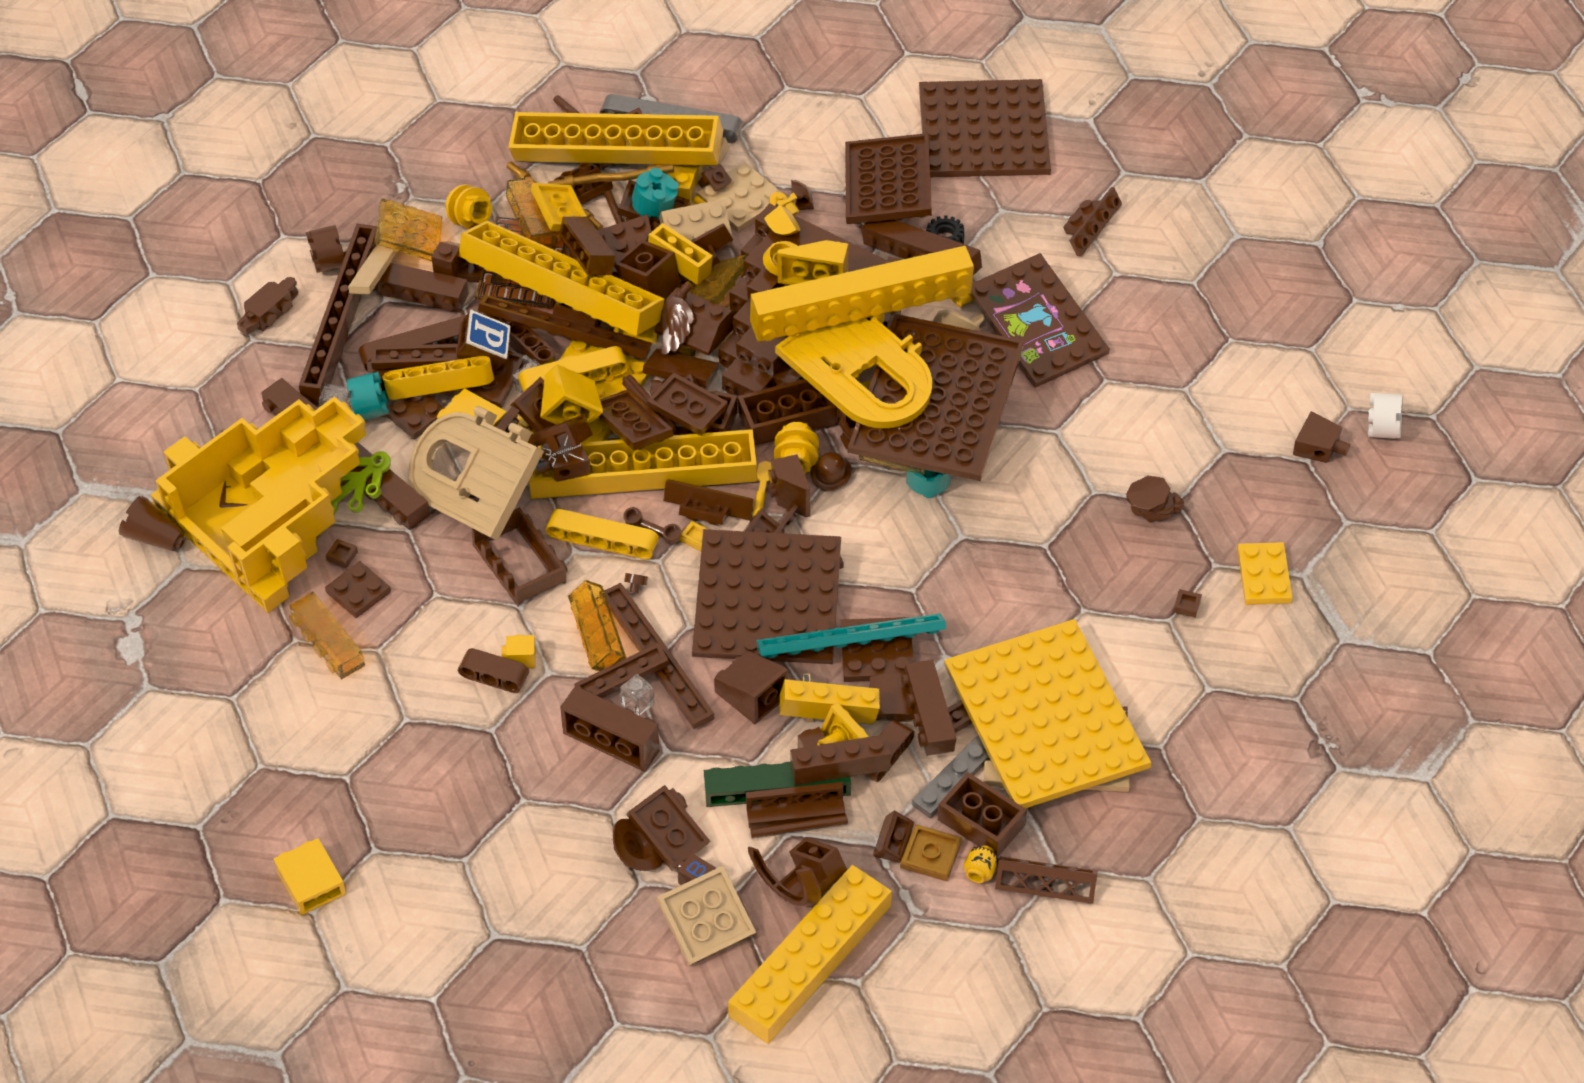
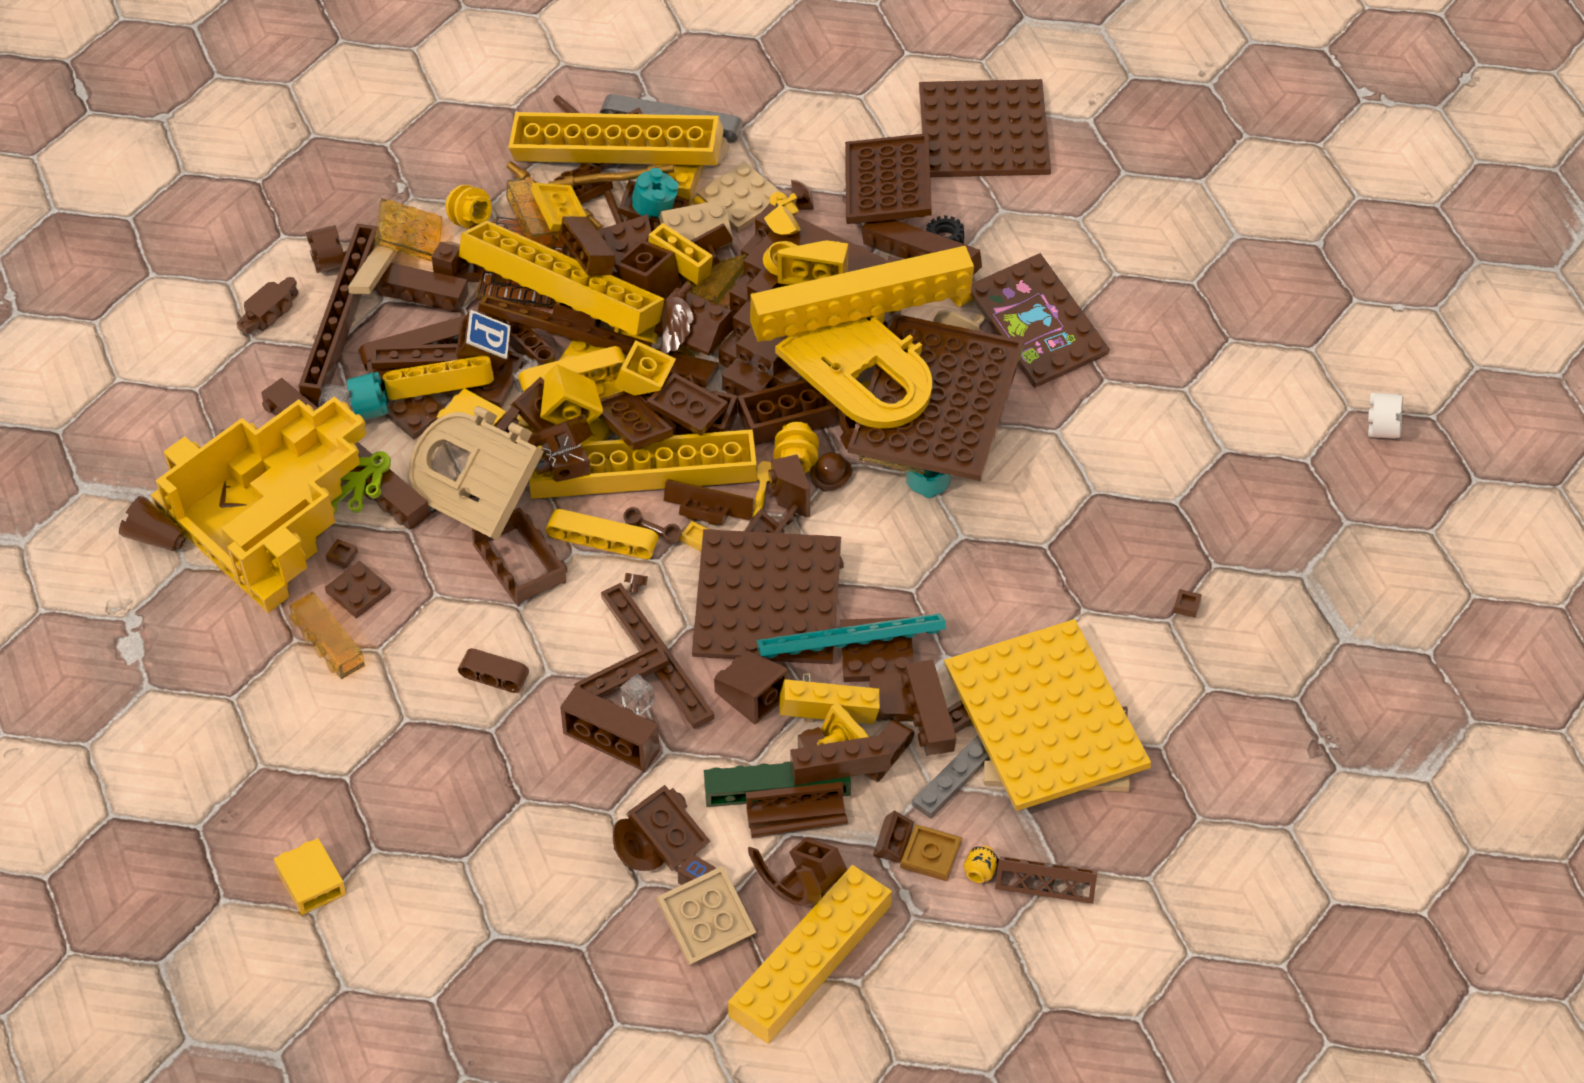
yellow brick [501,635,536,668] -> none
clear yellow brick [568,580,626,671] -> none
reddish brown bracket [697,164,732,192] -> none
reddish brown brick [938,772,1027,857] -> none
reddish brown bracket [1063,187,1122,256] -> none
reddish brown piece [1126,475,1184,523] -> none
yellow plate [1237,542,1292,605] -> none
reddish brown torso [1293,411,1350,463] -> none
none -> yellow slope [614,340,676,396]

